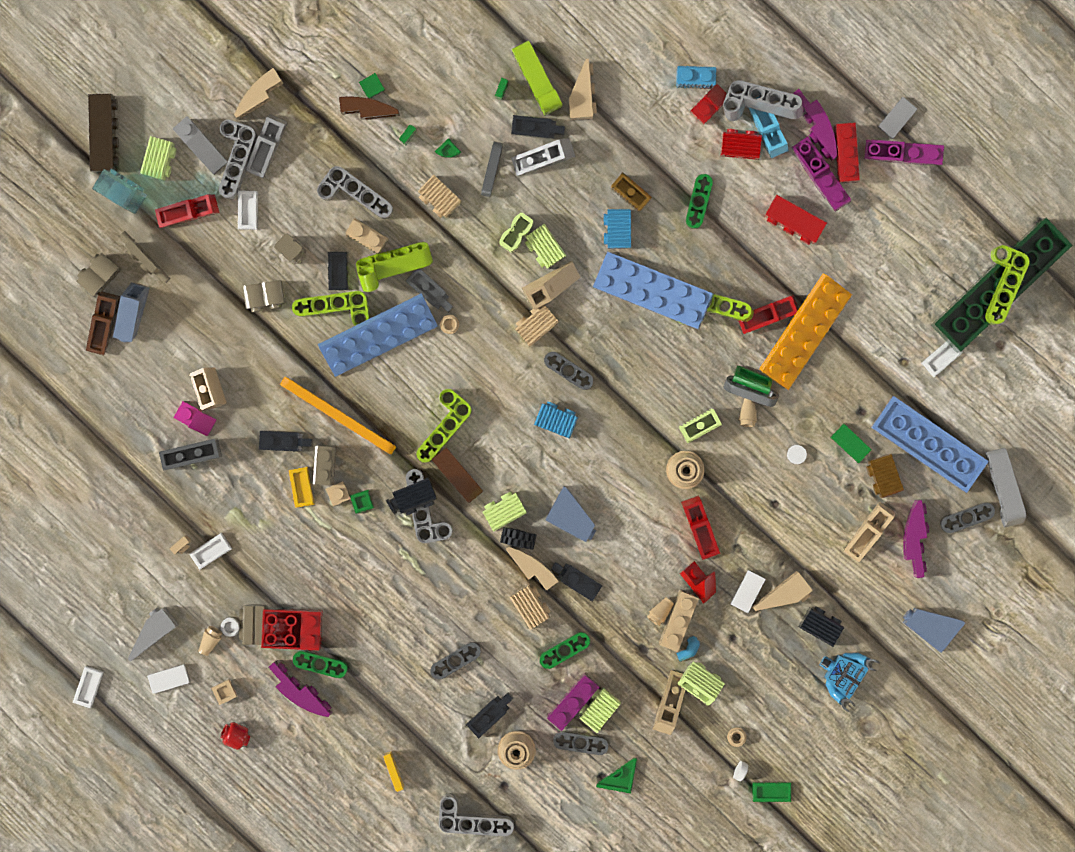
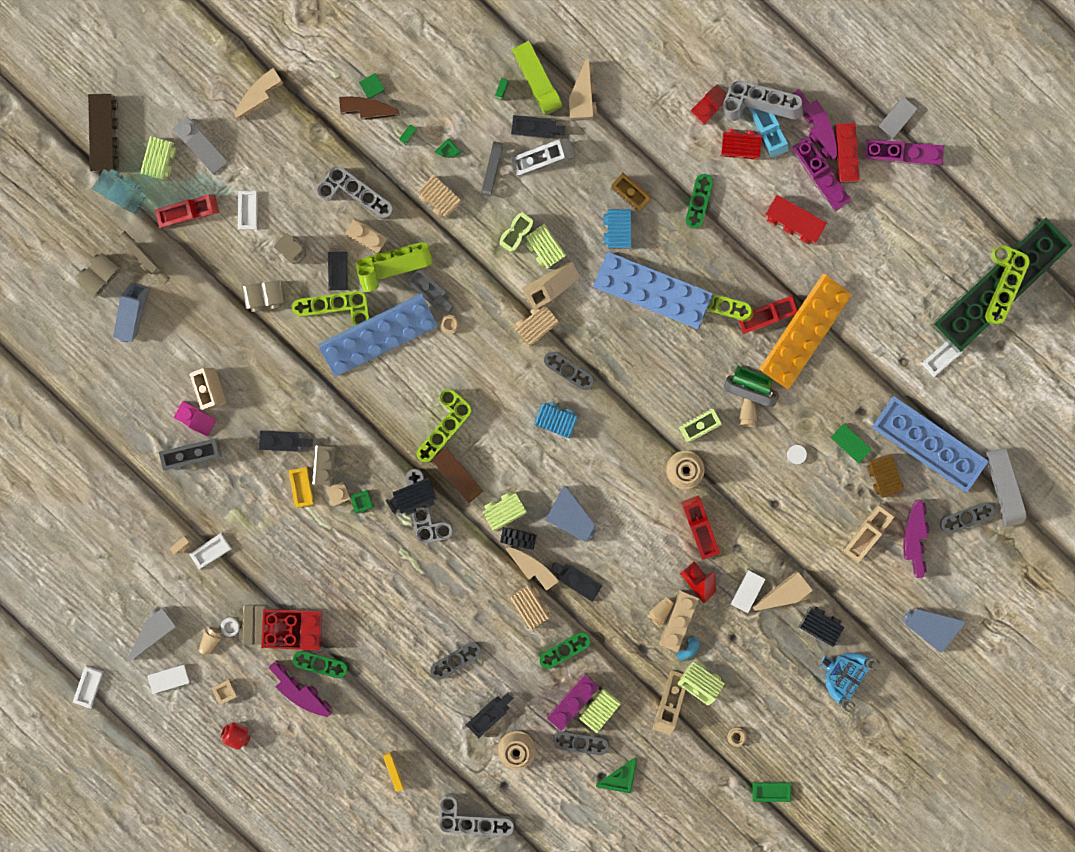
reddish brown slope [86,291,120,356] -> none
light grey beam [219,120,257,200] -> none
light grey slope [246,114,288,178] -> none
light orange beam [280,376,396,455] -> none
dark azure brick [676,66,716,89] -> none
white tile [733,761,748,781] -> none

